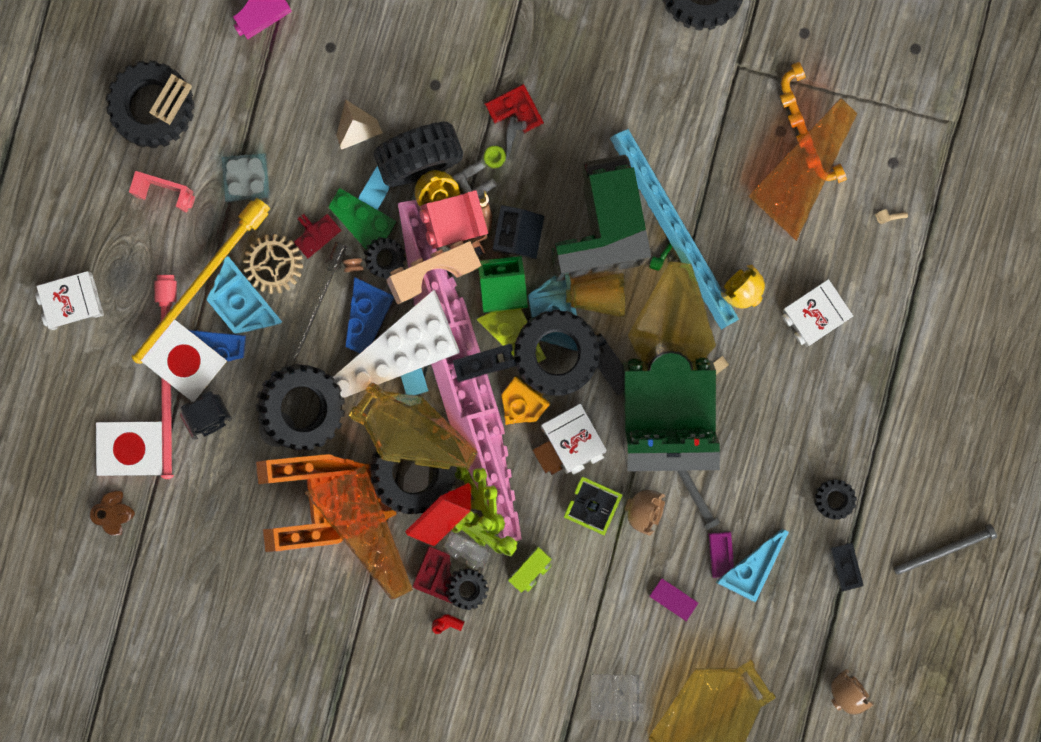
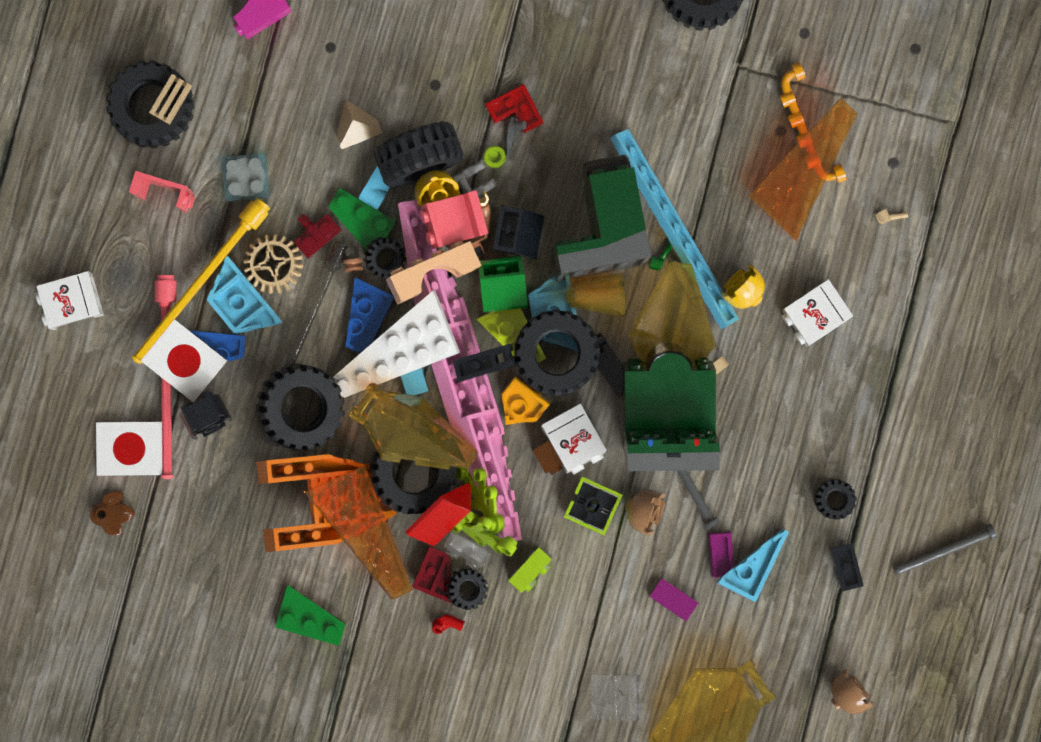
none -> green wing [275,584,346,646]

